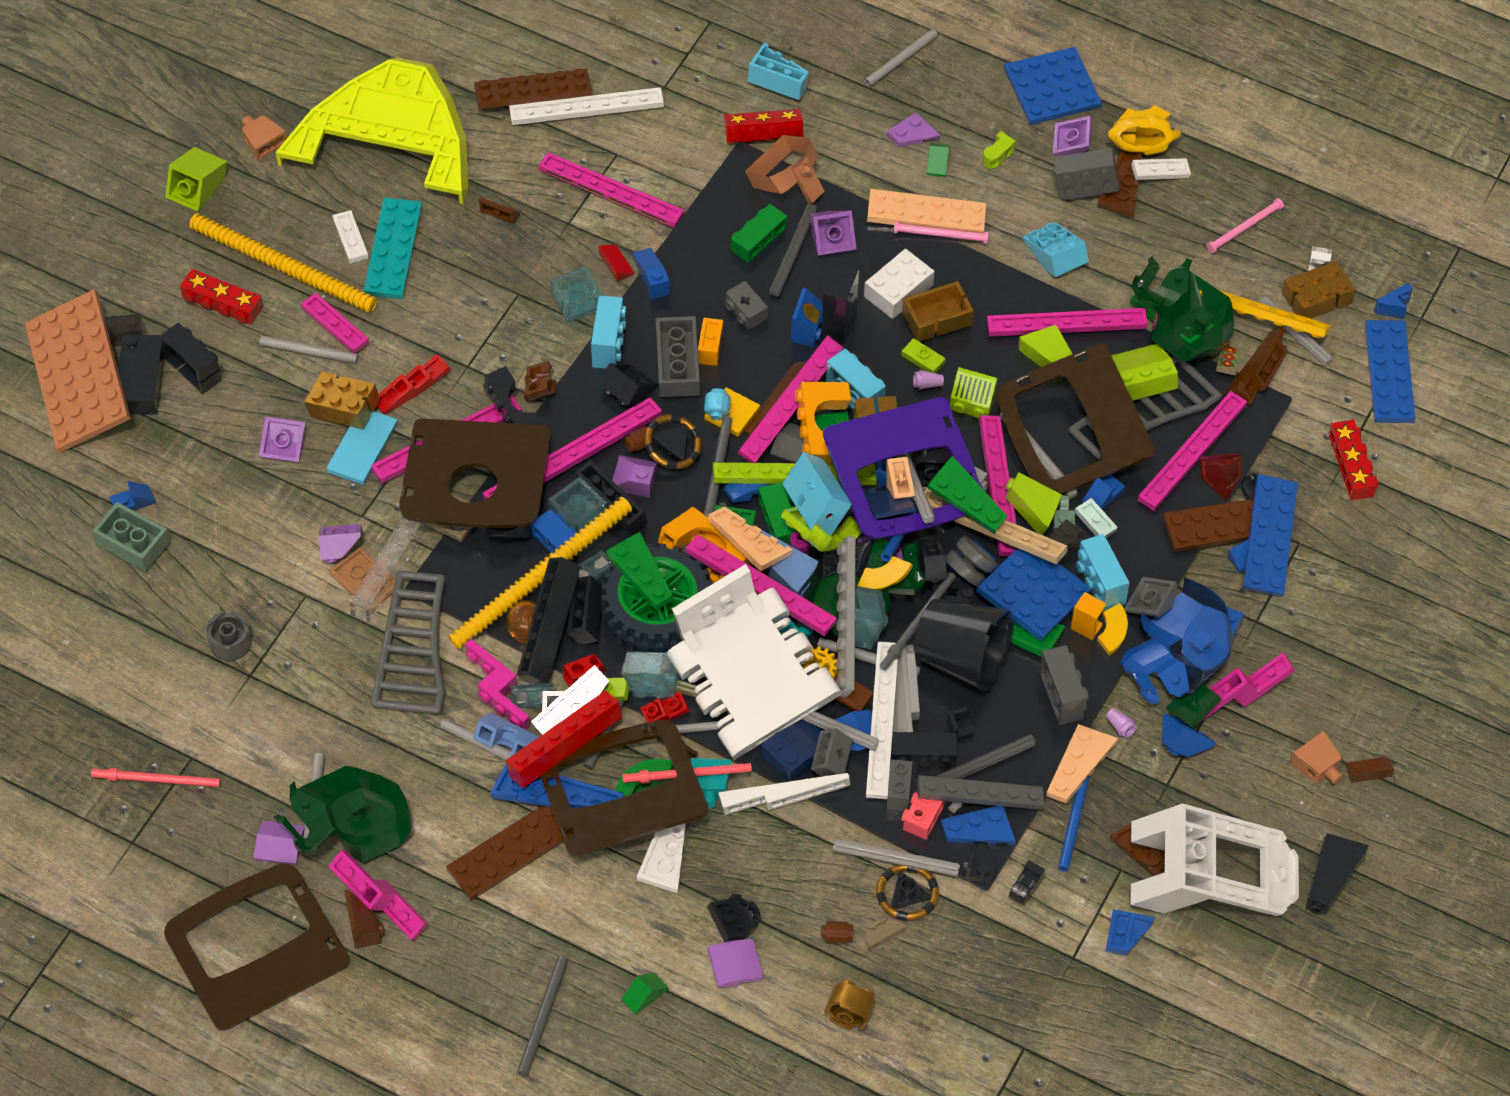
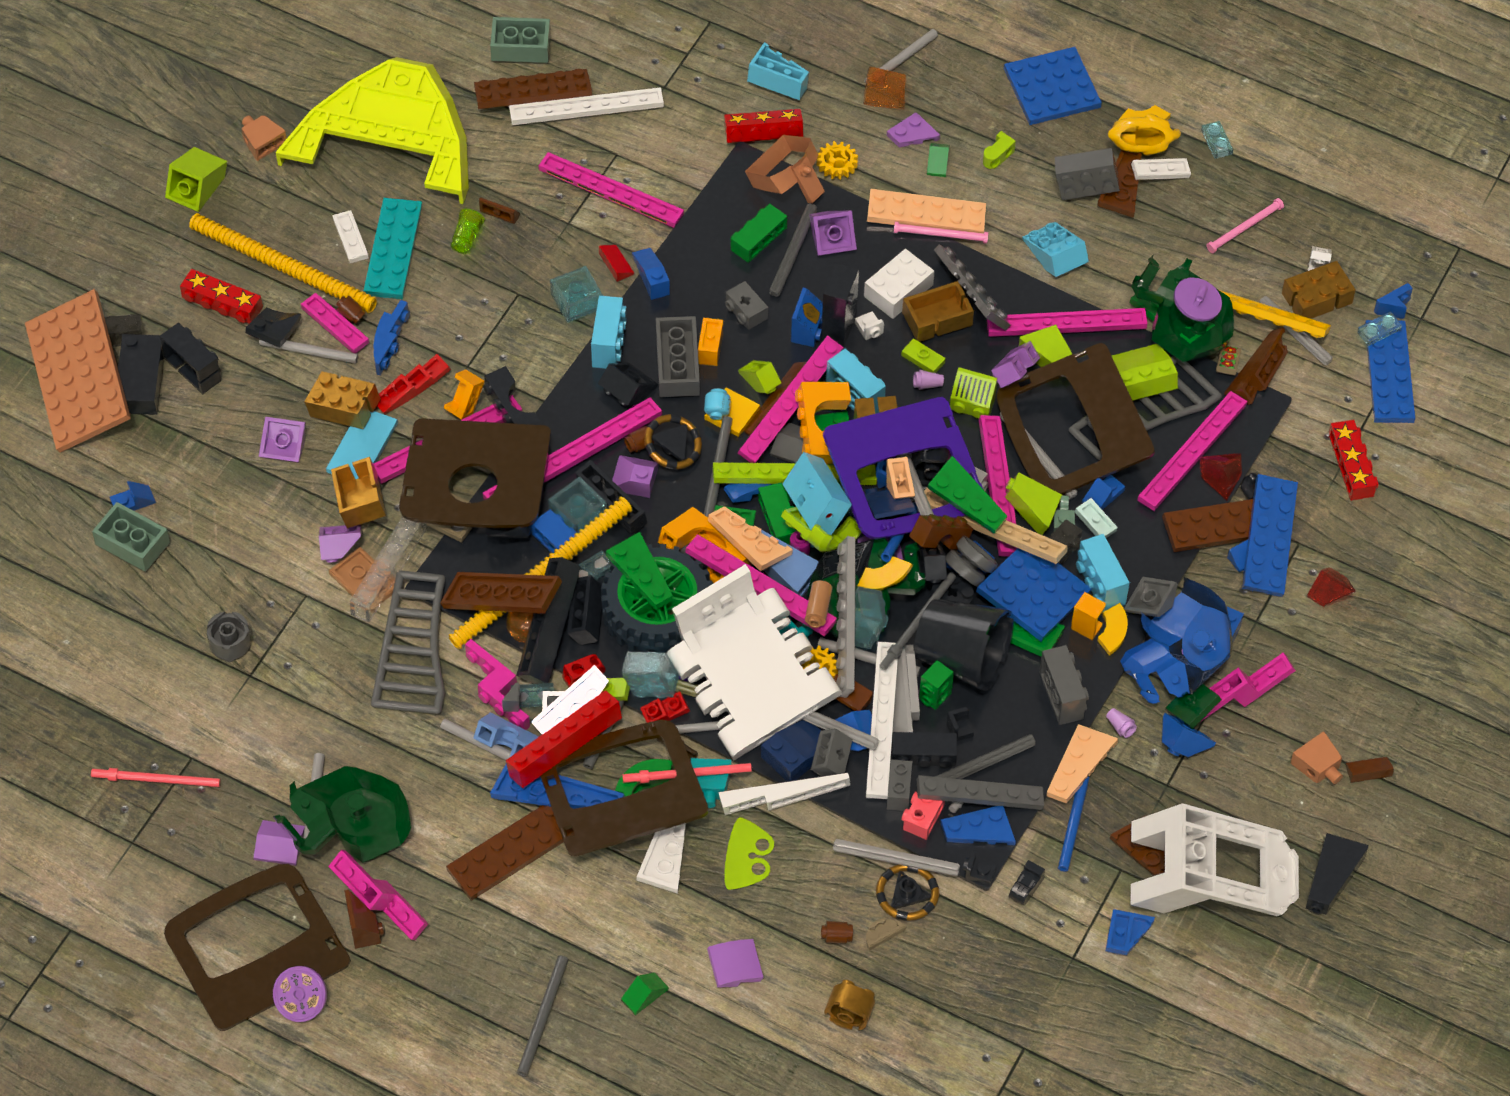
reddish brown cylinder [523,361,556,401] -> none
black slope [707,894,761,942] -> none
medium lavender slope [1053,116,1092,156] -> none
none -> black plate [245,307,301,348]
none -> medium lavender shield [273,966,327,1022]
none -> pearl gold piece [331,457,386,529]
none -> reddish brown brick [336,295,366,324]
none -> blue slope [373,300,410,375]
none -> reddish brown plate [440,572,562,613]
none -> light orange panel [443,369,485,420]
none -> clear neon green plant [451,209,485,254]
none -> sand green brick [490,17,551,63]
none -> dark grey slope [502,683,521,712]
none -> lime piece [725,817,774,890]
none -> lime slope [738,360,781,394]
none -> medium nougat brick [805,580,832,628]
none -> yellow gear [816,141,858,180]
none -> white bracket [855,311,884,340]
none -> clear orange plate [863,66,906,108]
none -> reddish brown arch [909,514,973,550]
none -> green brick [919,660,954,710]
none -> flat silver wing [934,244,1011,330]
none -> medium lavender arch [991,341,1040,388]
none -> medium lavender shield [1174,278,1222,321]
none -> clear light blue piece [1201,121,1233,159]
none -> clear red slope [1307,567,1356,607]
none -> clear light blue piece [1357,312,1402,346]

